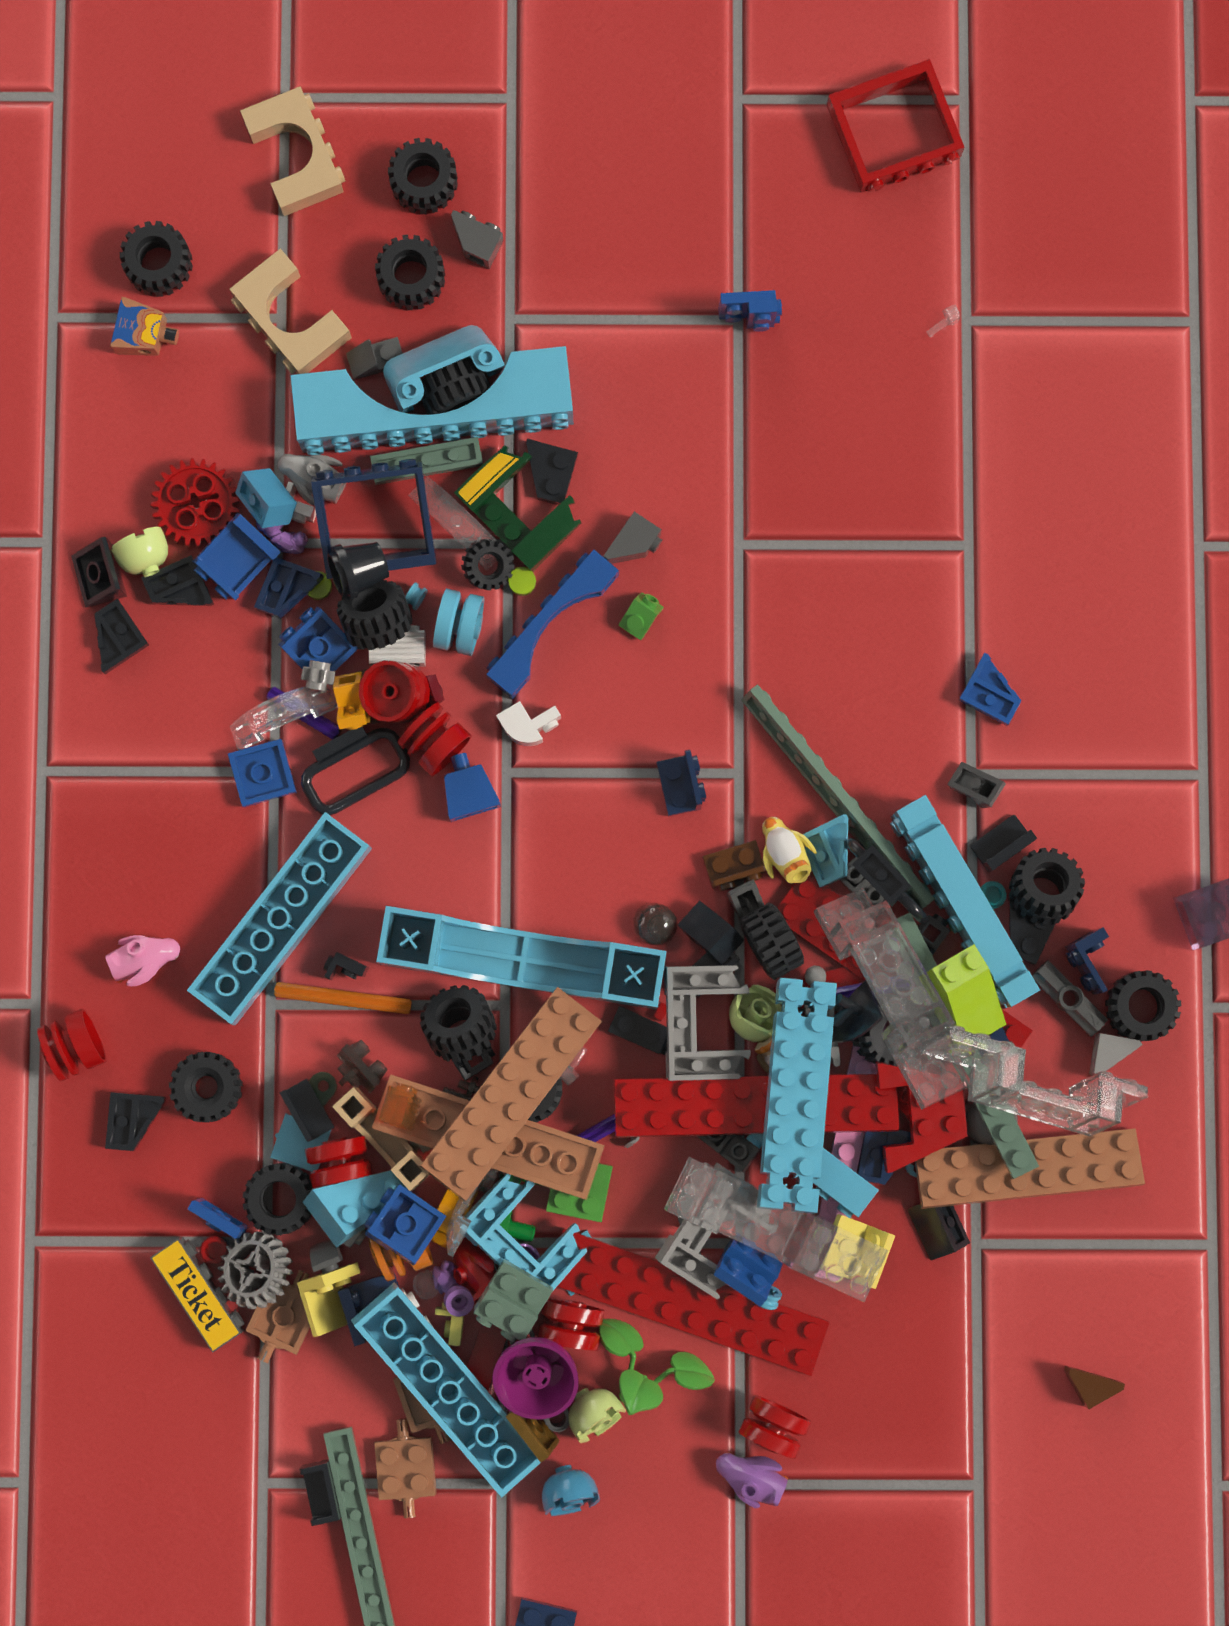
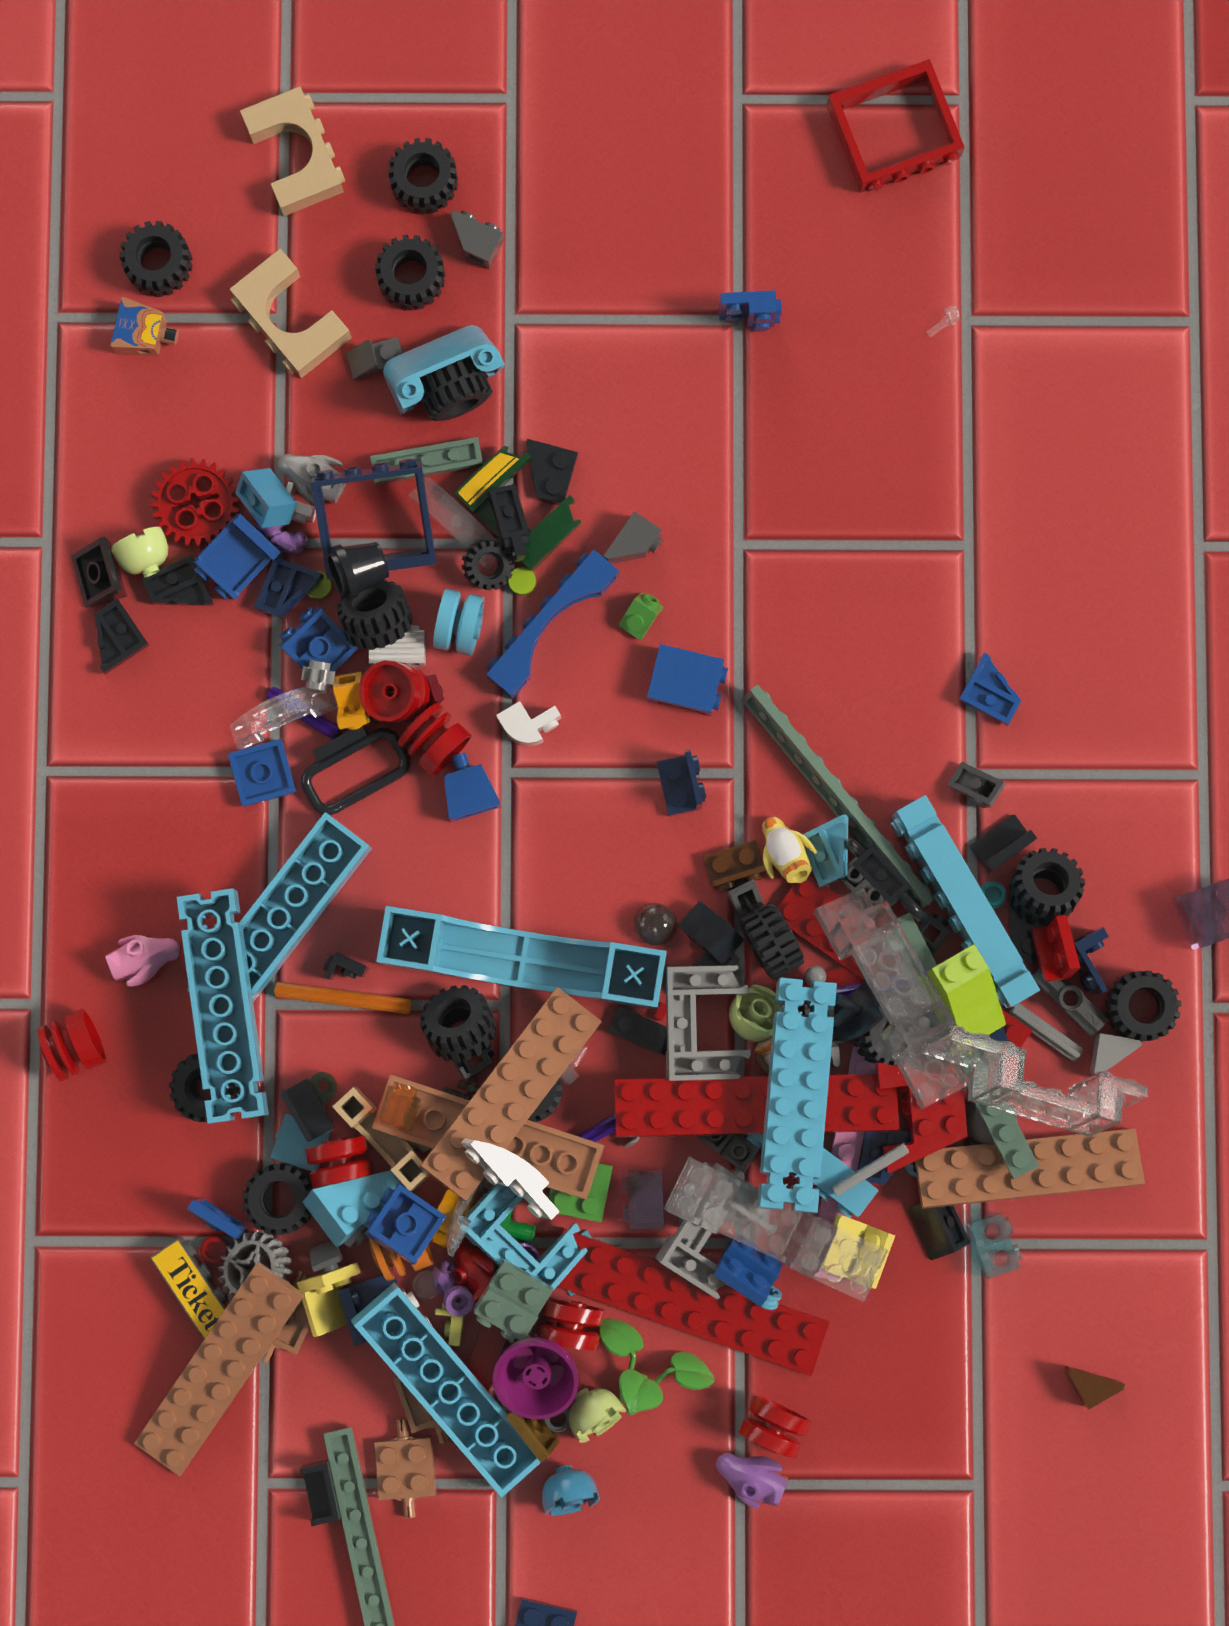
black wing [105,1092,166,1151] -> none
medium azure arch [291,346,574,456] -> none
clear smoke hips [337,1040,387,1093] -> none
medium azure bush [406,582,428,611] -> none
none -> nougat plate [134,1262,305,1476]
none -> medium azure brick [177,888,269,1124]
none -> white slope [461,1139,559,1220]
none -> black hinge [487,484,530,562]
none -> slope [622,1169,664,1229]
none -> blue panel [647,644,728,716]
none -> light grey bar [831,1143,909,1197]
none -> clear light blue brick [966,1213,1022,1279]
none -> light grey axle [1009,1003,1083,1061]
none -> red bracket [1031,915,1080,982]

